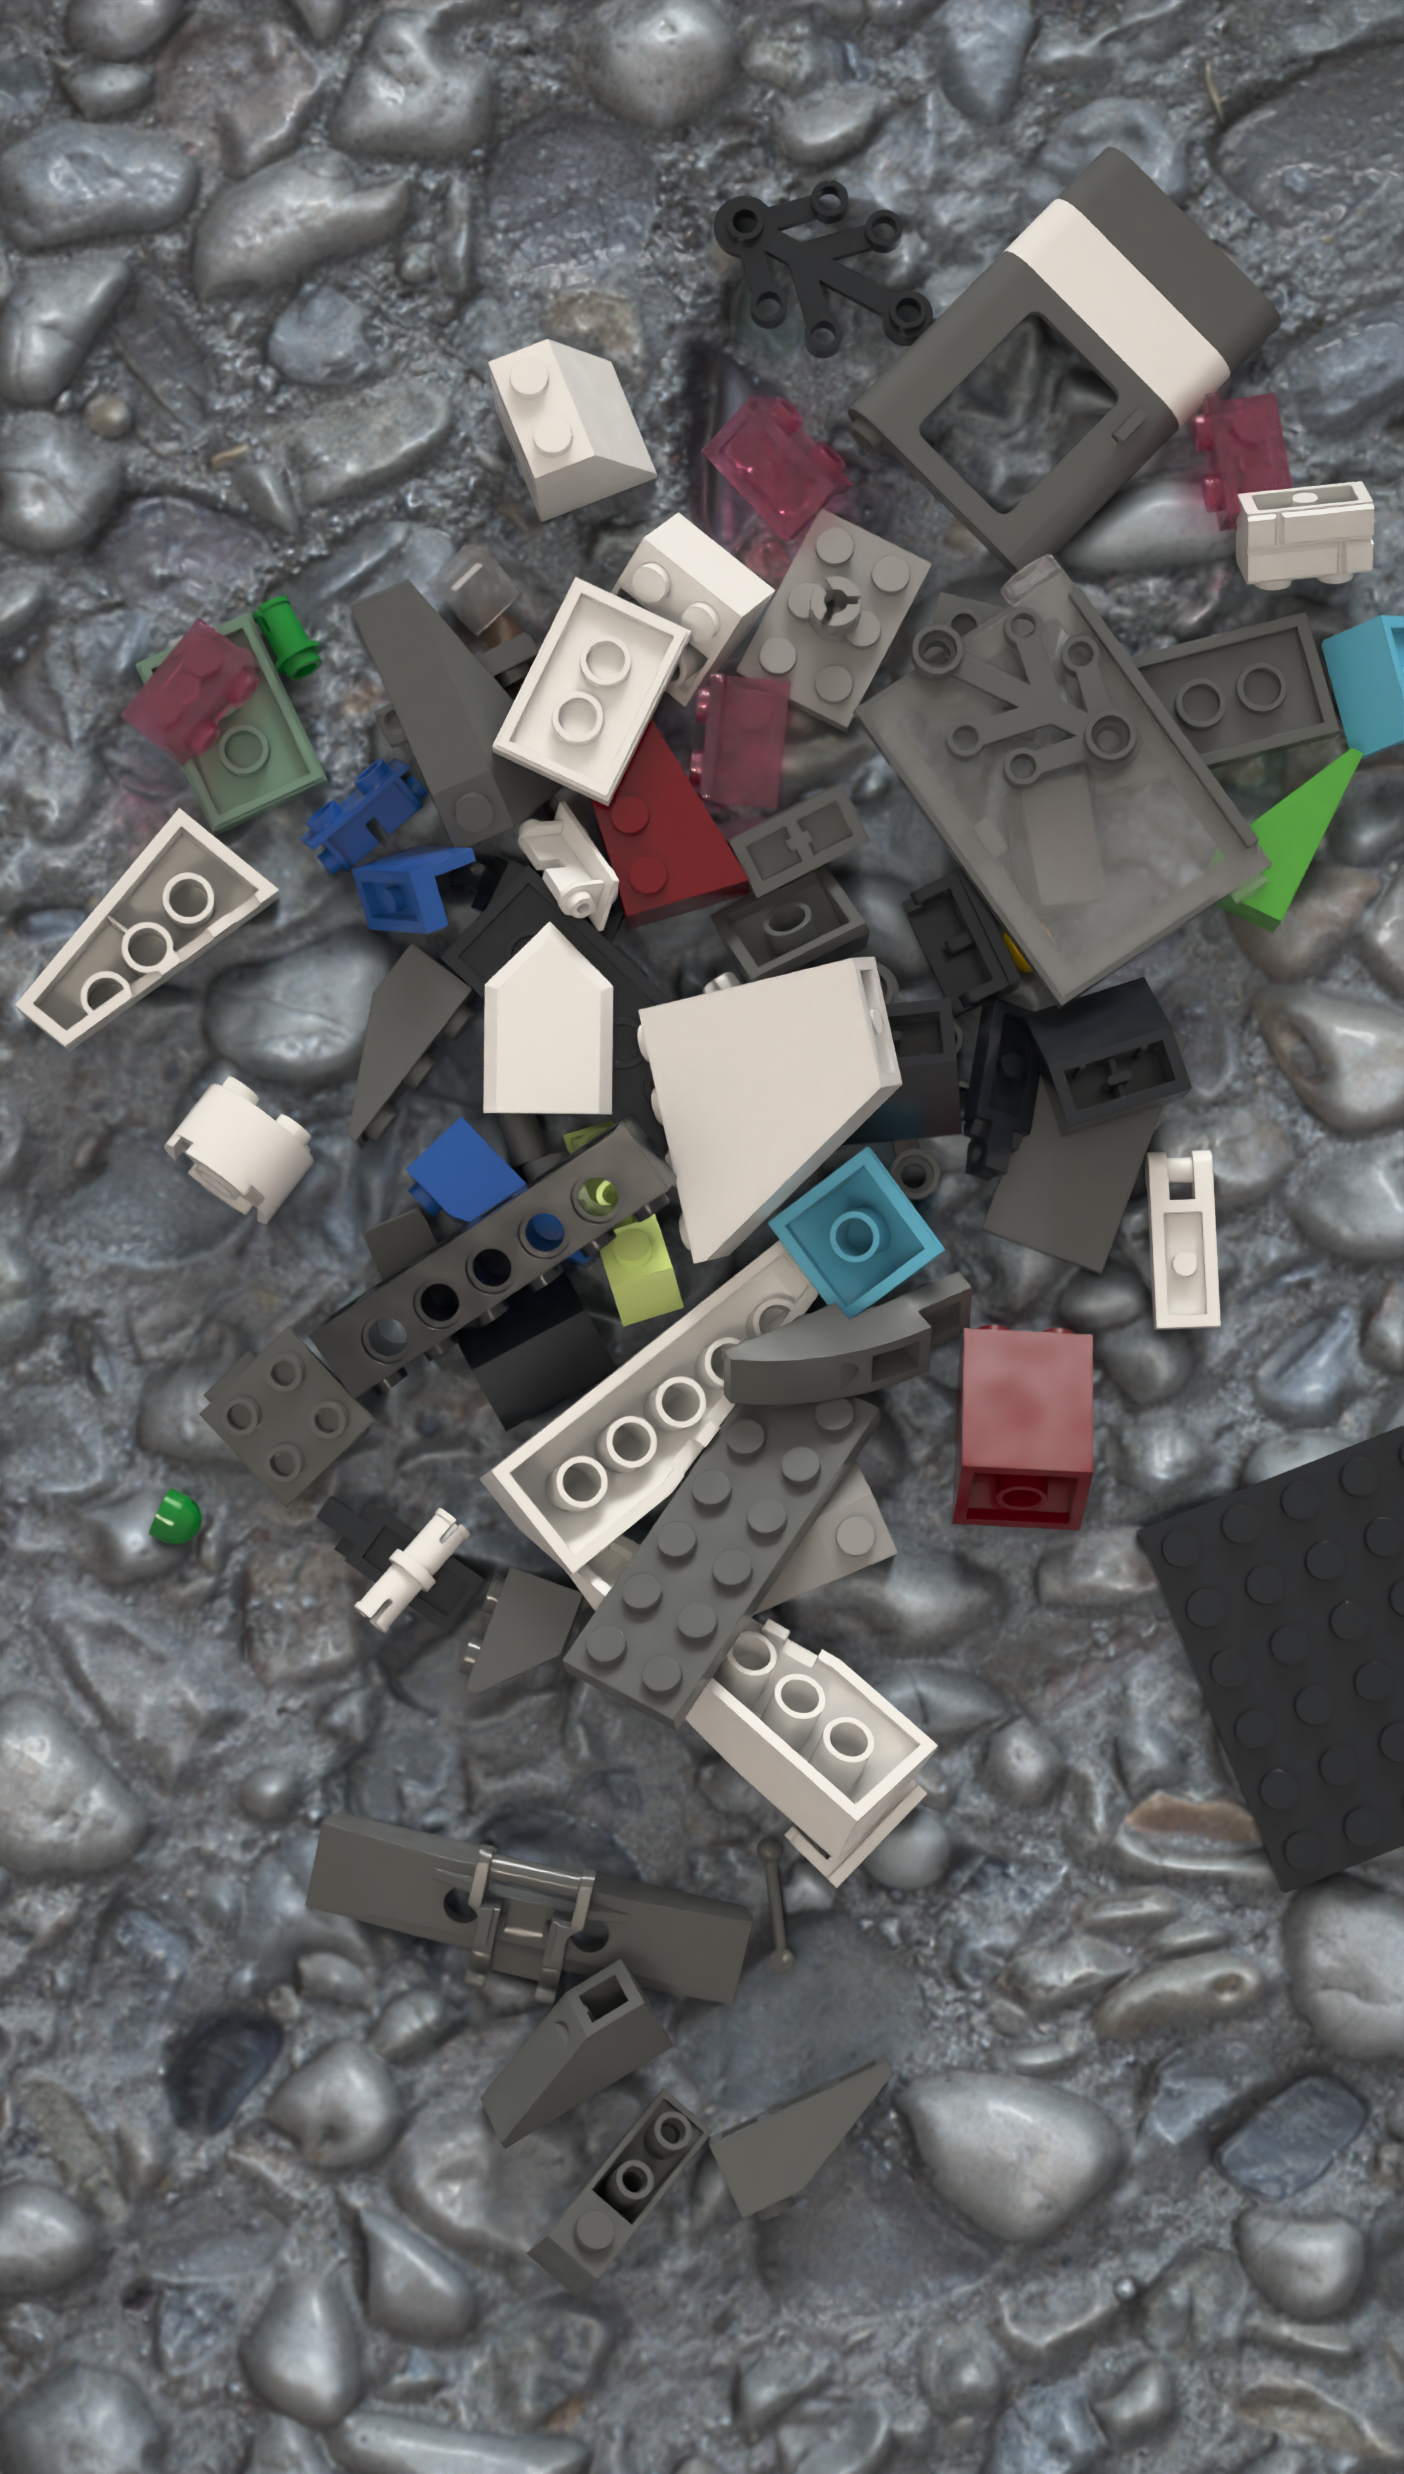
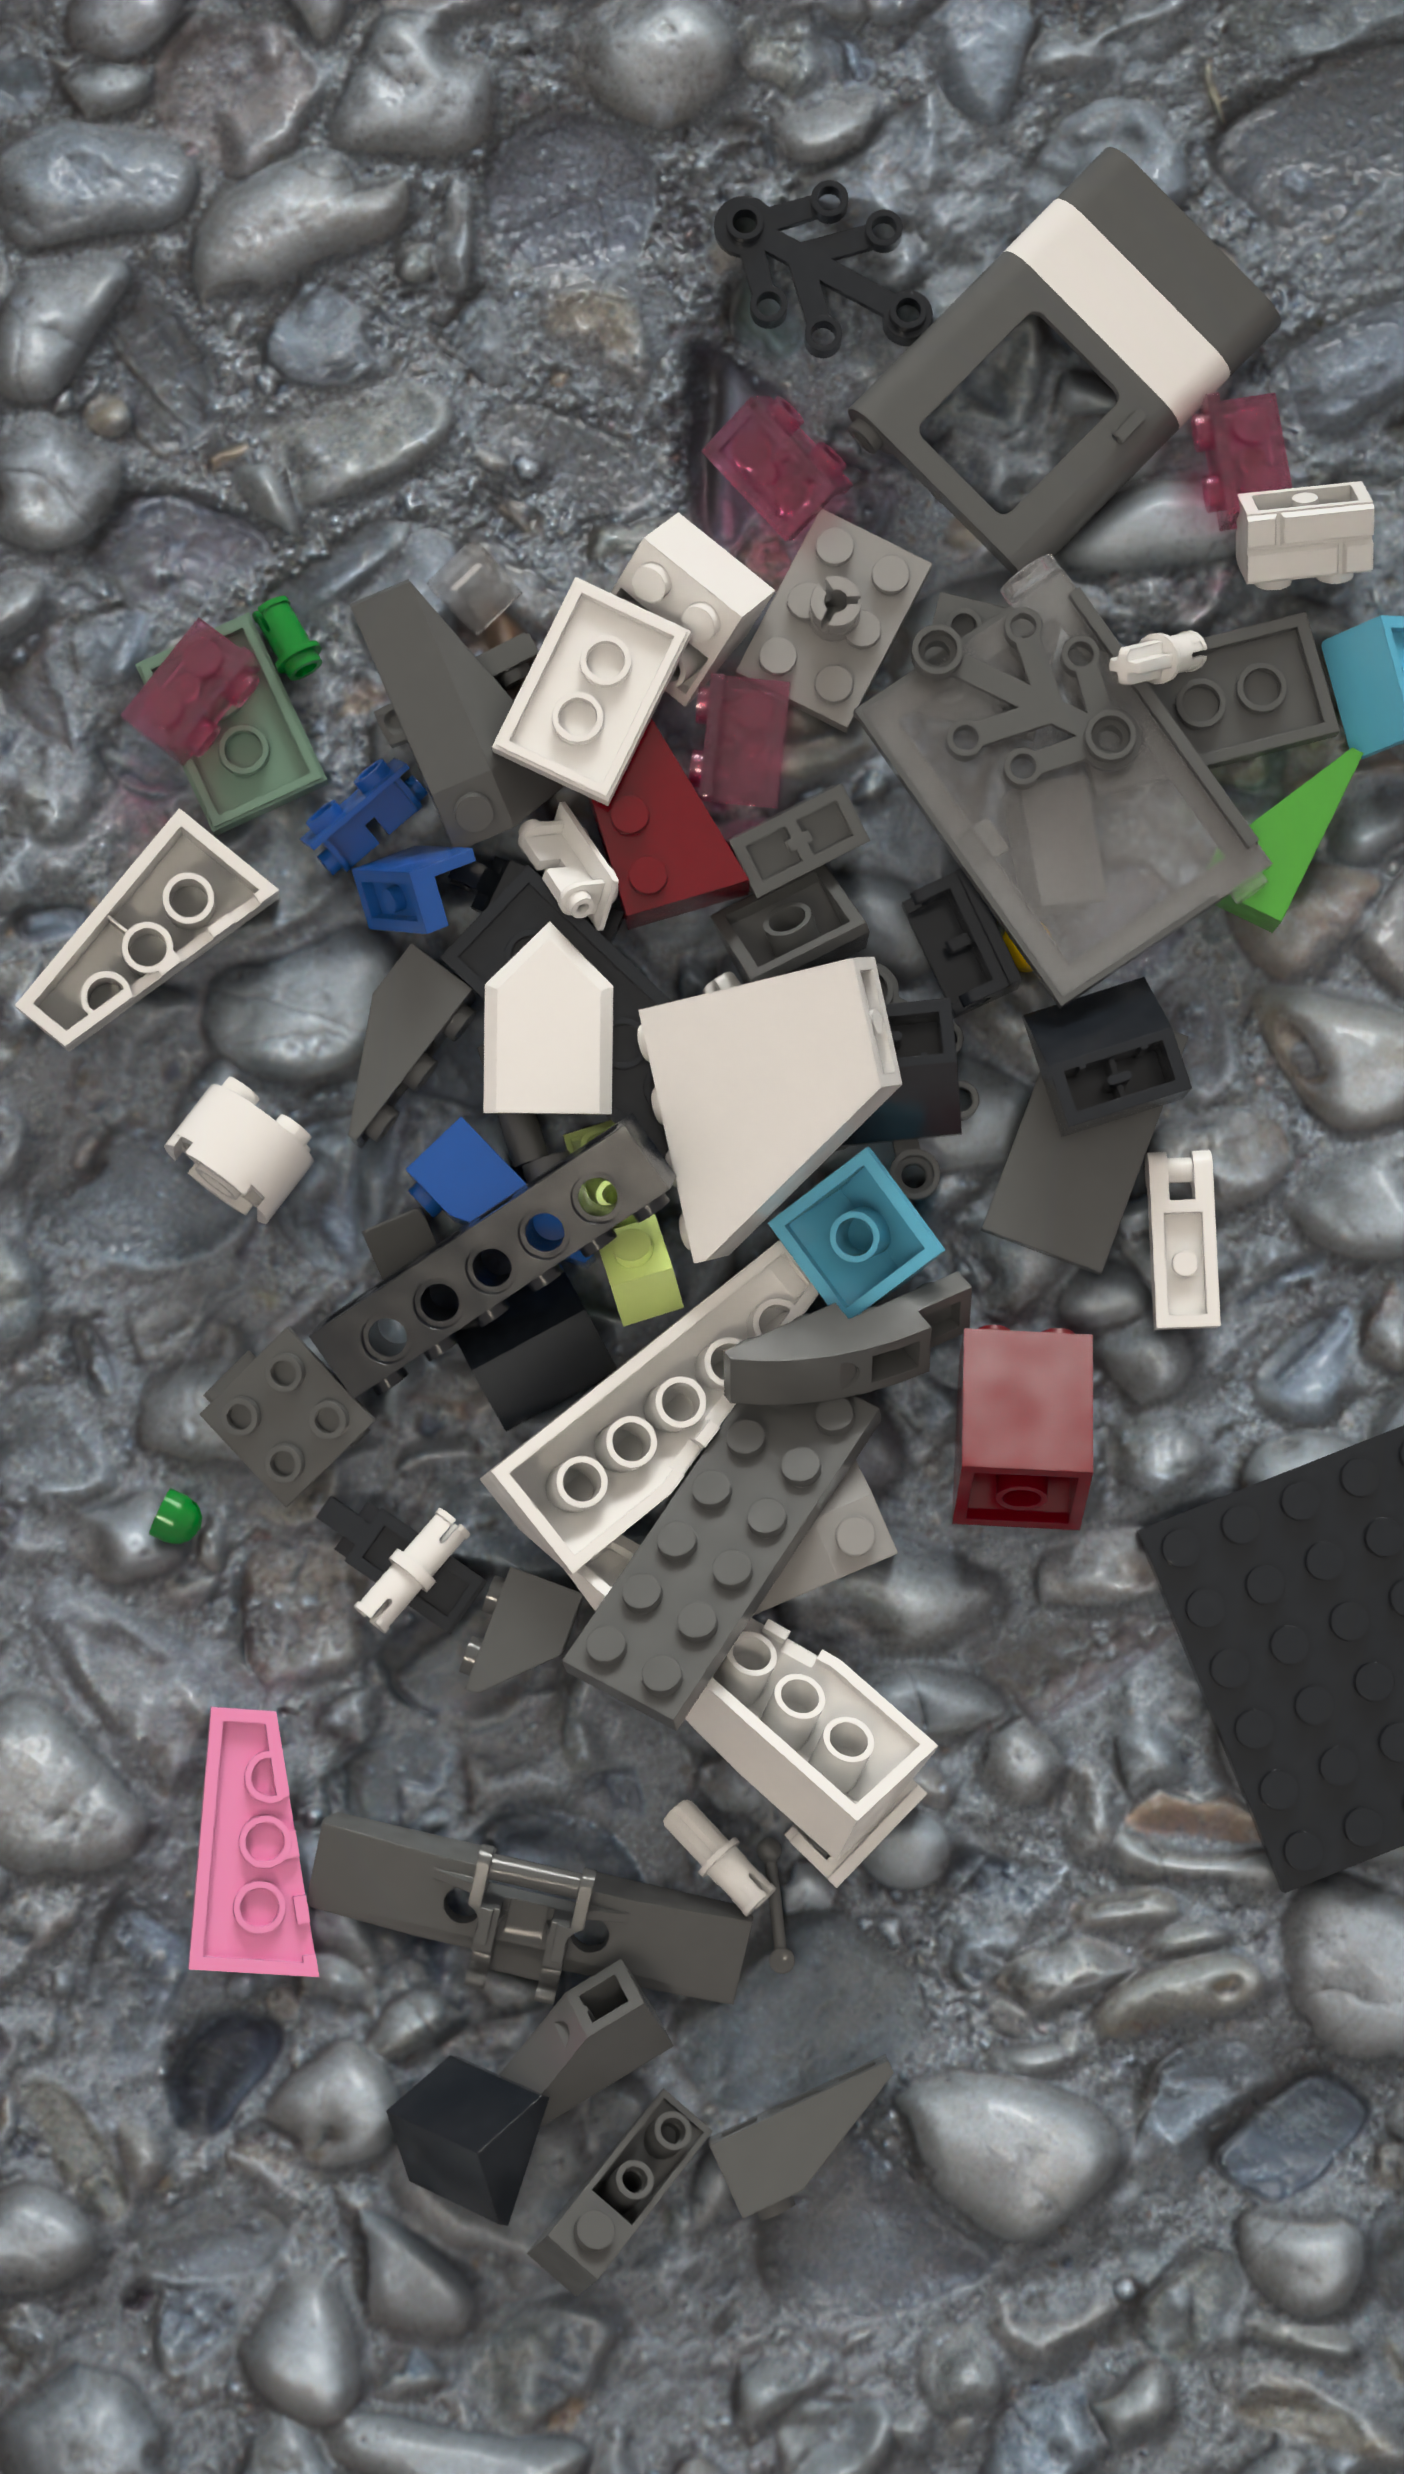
white slope [488,339,657,522] -> none
black hinge [963,997,1040,1181] -> none
none -> bright pink wing [188,1706,319,1977]
none -> black slope [386,2055,549,2226]
none -> white axle [663,1800,776,1917]
none -> white axle [1109,630,1207,686]

